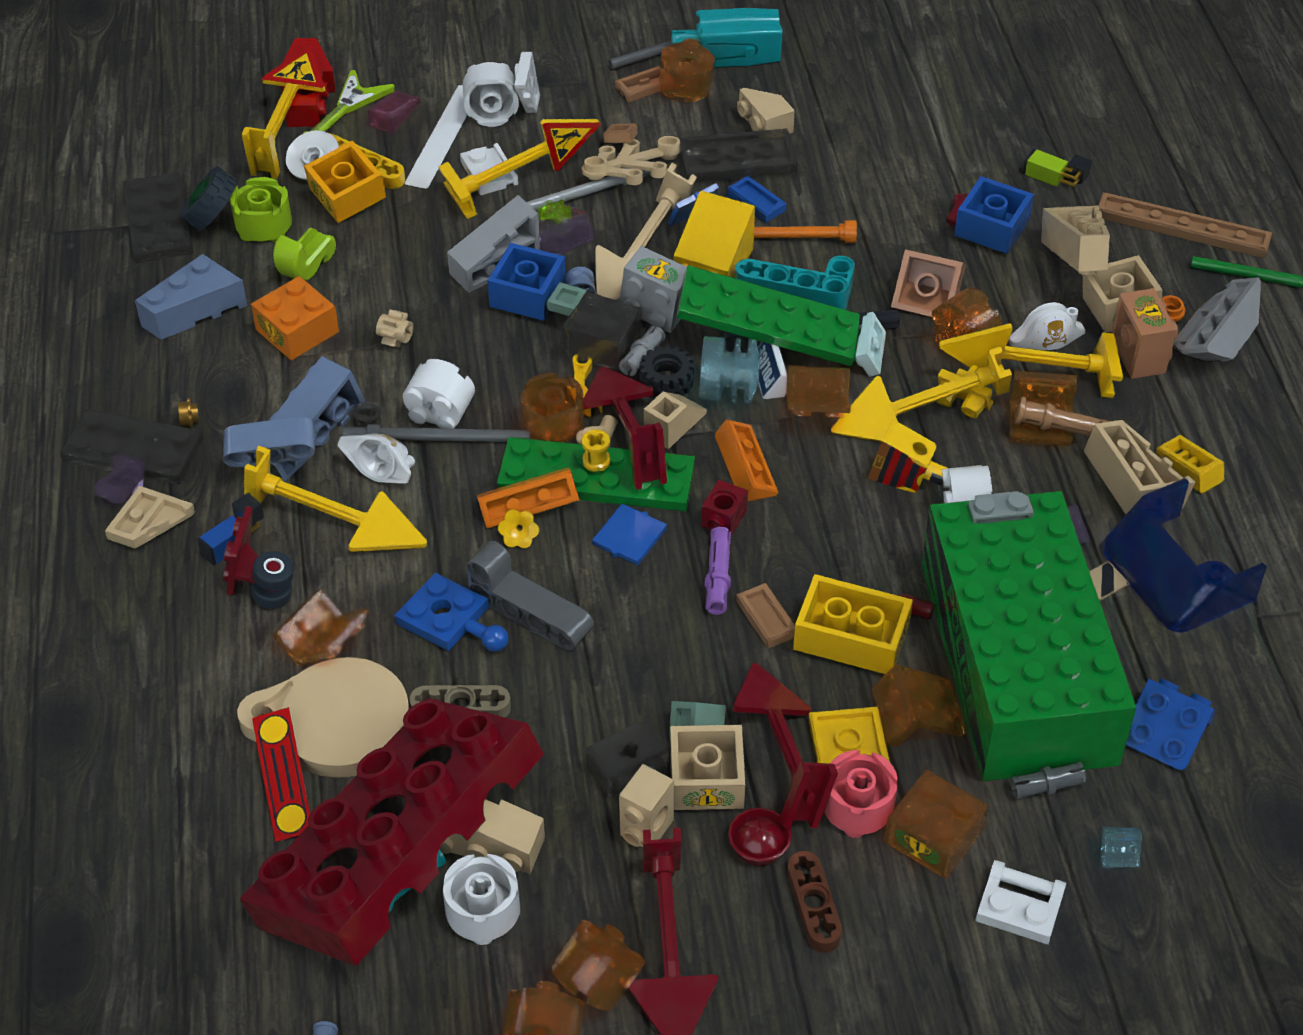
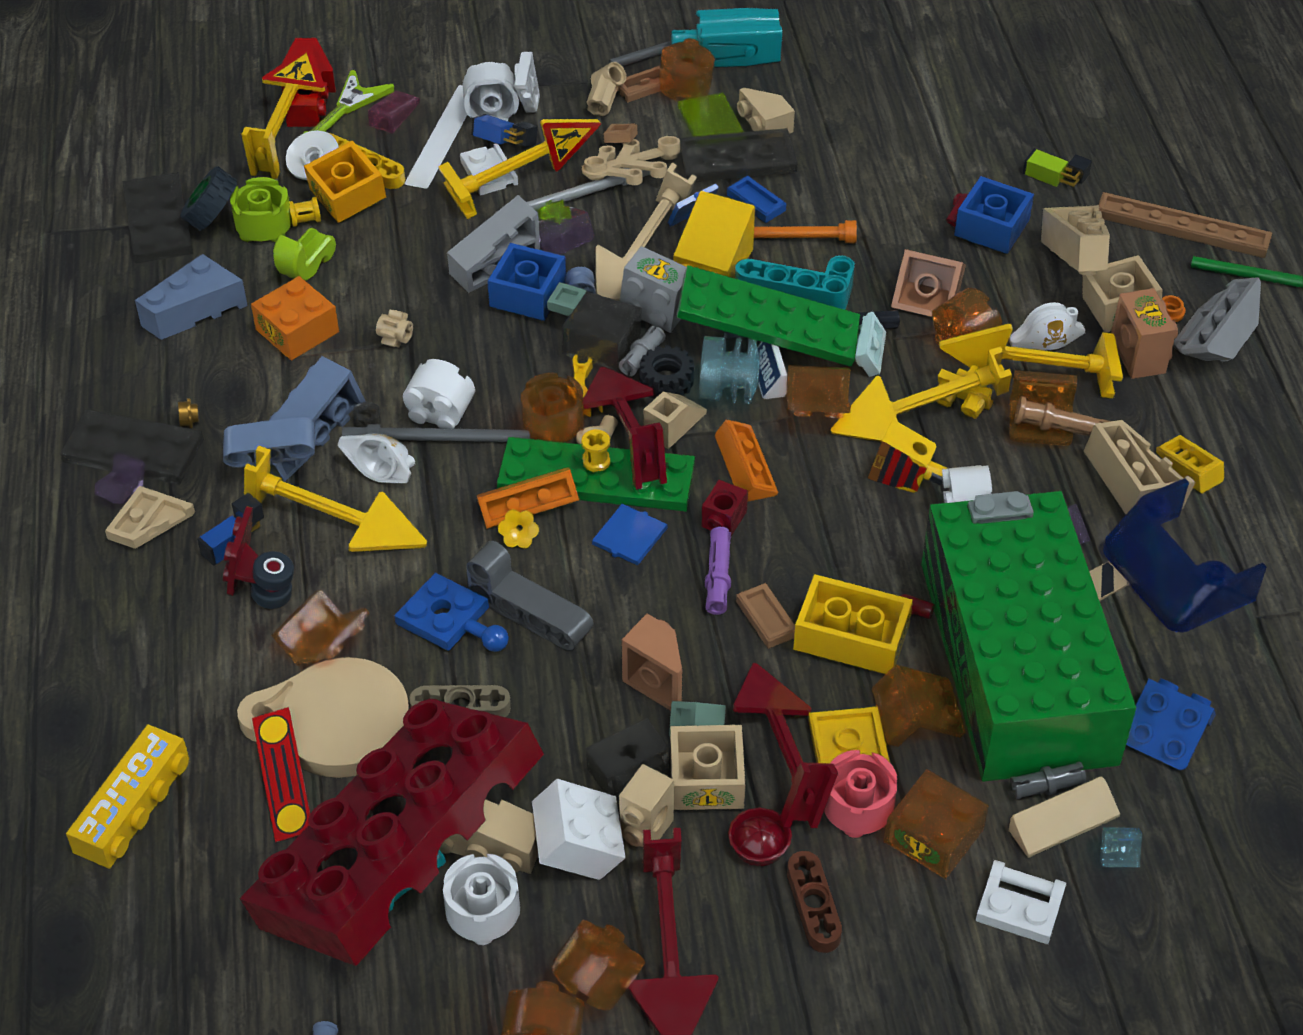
none -> yellow brick [66,724,189,869]
none -> yellow bush [289,197,321,227]
none -> piece [471,114,538,146]
none -> white brick [532,779,625,880]
none -> tan piece [586,62,626,116]
none -> nougat slope [622,613,682,711]
none -> clear neon green piece [678,93,746,149]
none -> tan slope [1009,776,1120,858]

